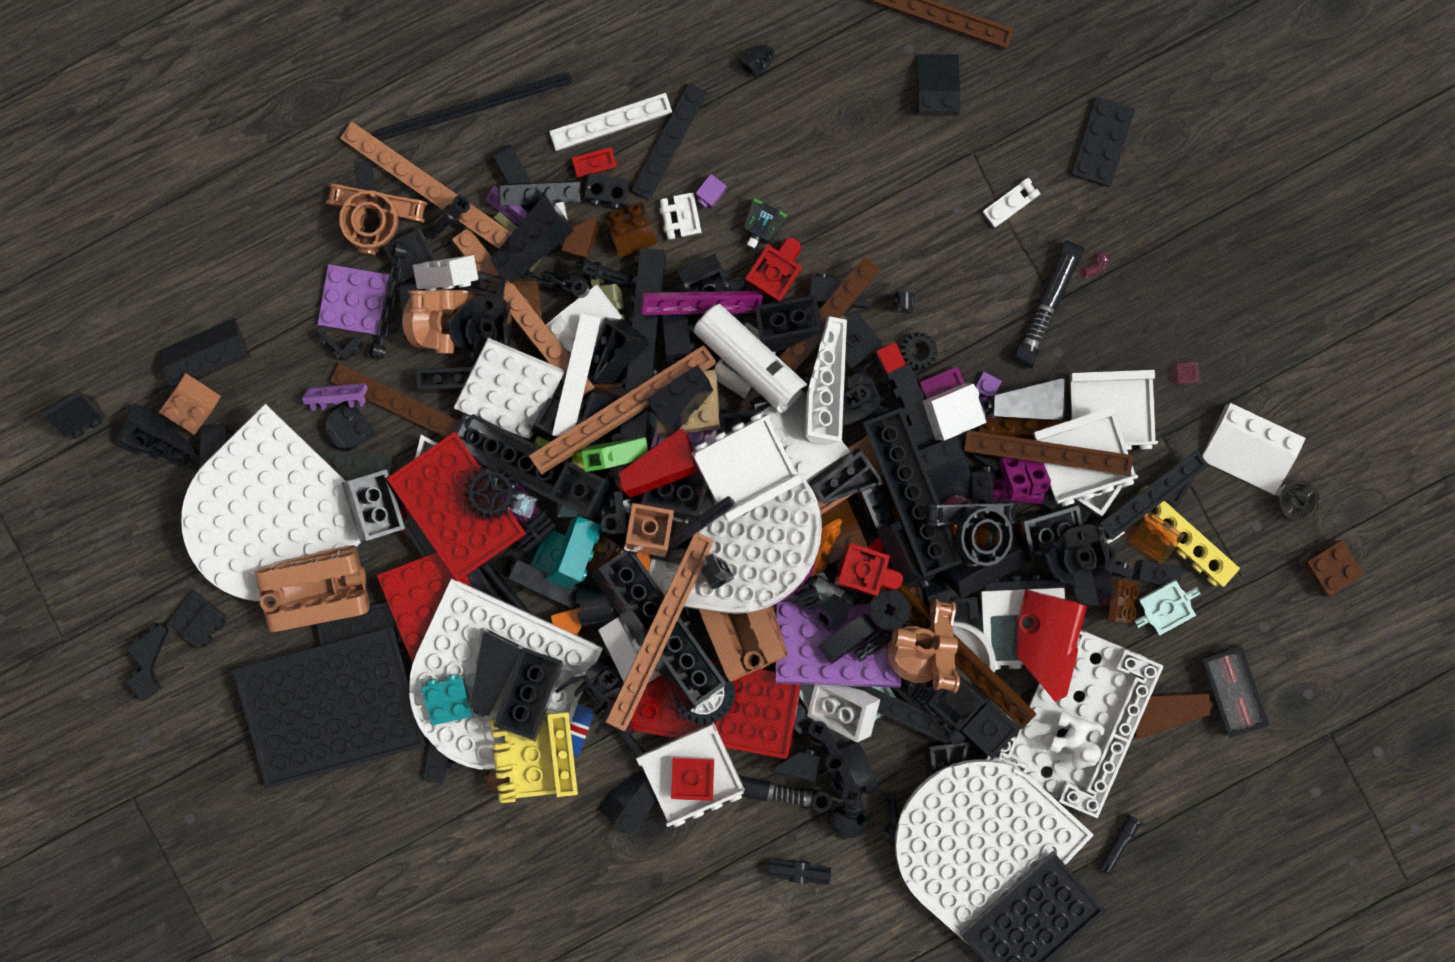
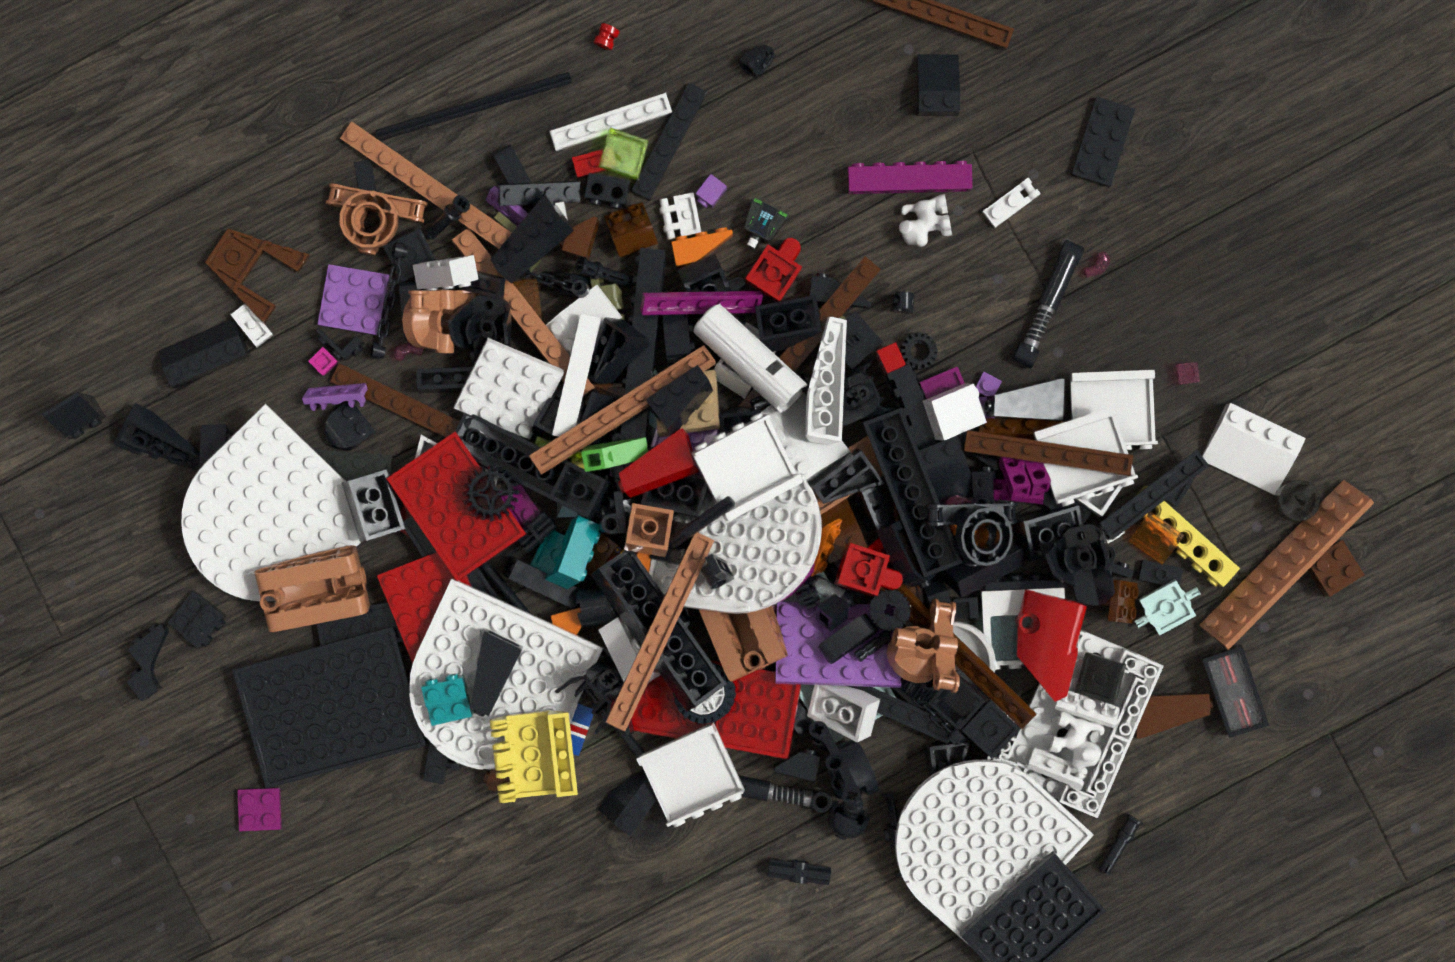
nougat brick [159,373,221,435] -> none
black slope [494,647,564,742] -> none
clear light blue brick [508,493,537,518] -> none
red plate [671,756,715,801] -> none
none -> reddish brown wing [205,229,309,324]
none -> white plate [231,304,273,347]
none -> magenta plate [238,788,282,831]
none -> dark pink plate [308,347,338,376]
none -> clear pink arm [394,342,424,361]
none -> red wheel [593,23,620,51]
none -> clear neon green tile [599,127,648,180]
none -> orange slope [672,227,733,268]
none -> magenta brick [848,161,973,194]
none -> white animal [899,194,952,247]
none -> white plate [1027,747,1087,790]
none -> white plate [1054,691,1120,728]
none -> pearl dark grey plate [1075,652,1126,705]
none -> nougat plate [1200,480,1374,650]

